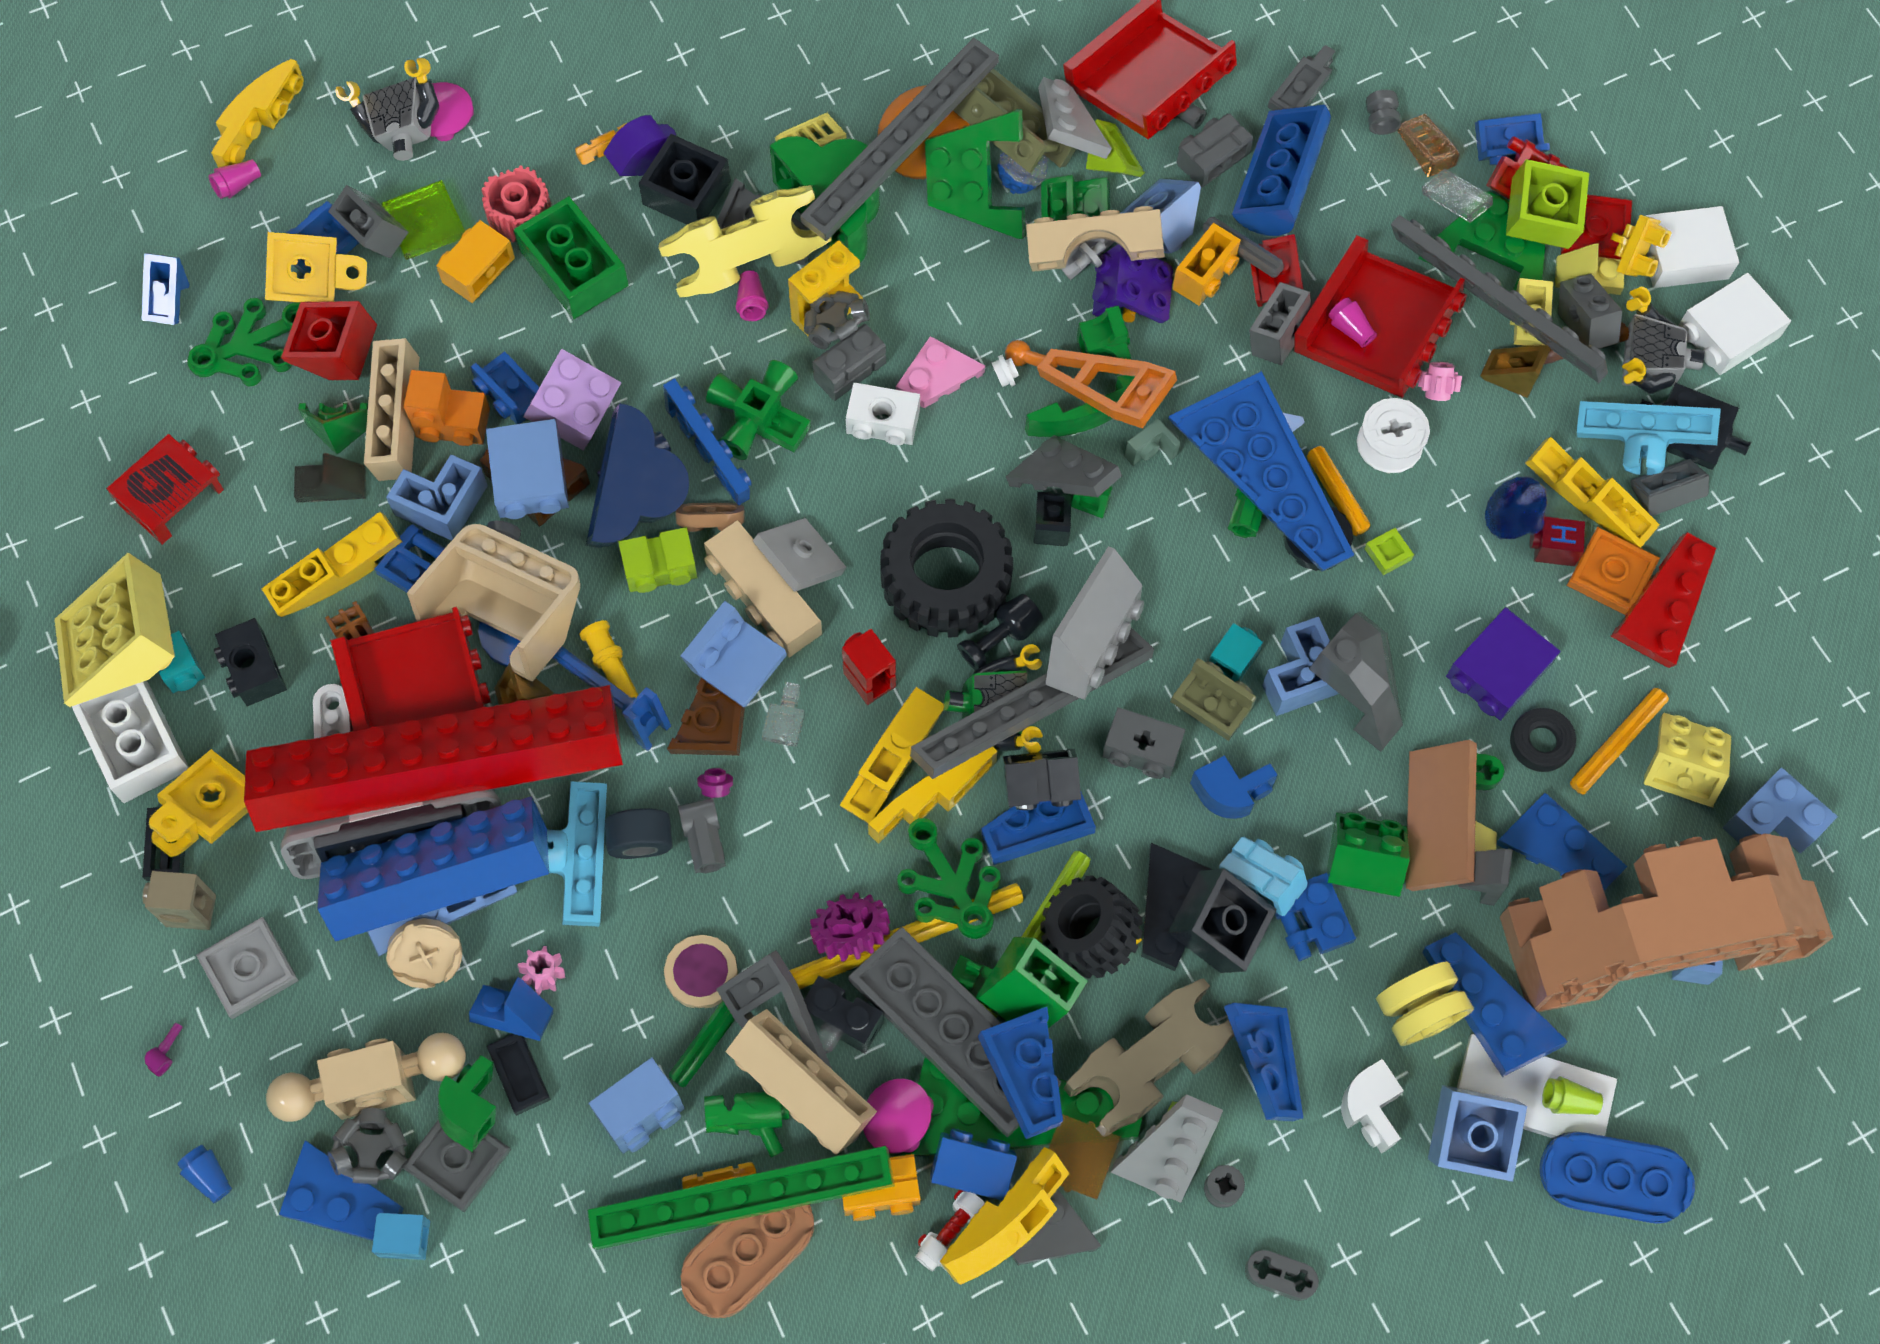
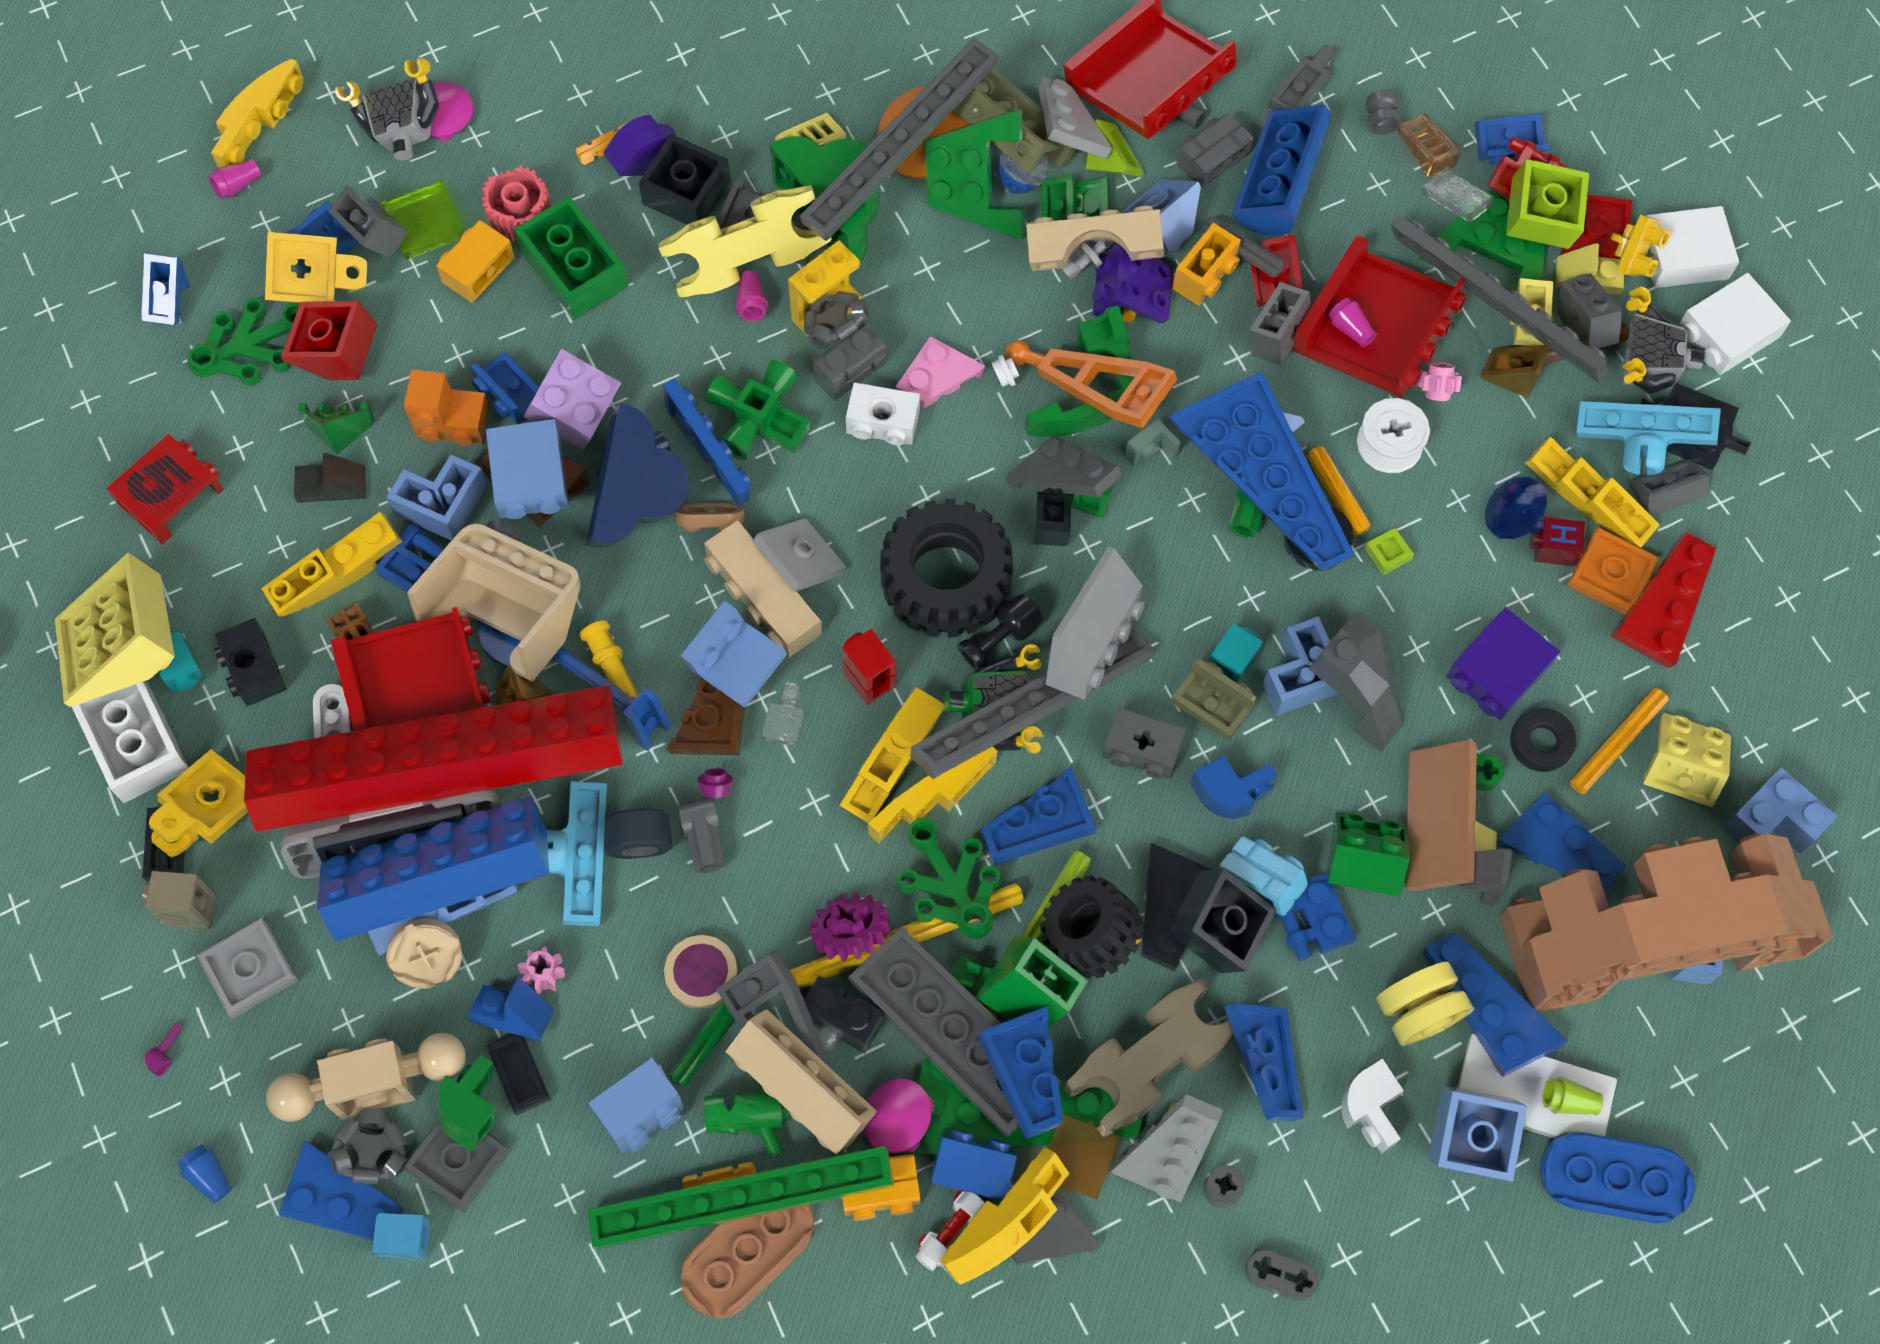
tan brick [364,338,420,481] -> none
lime brick [618,527,698,593] -> none
black piece [1003,749,1081,810] -> none

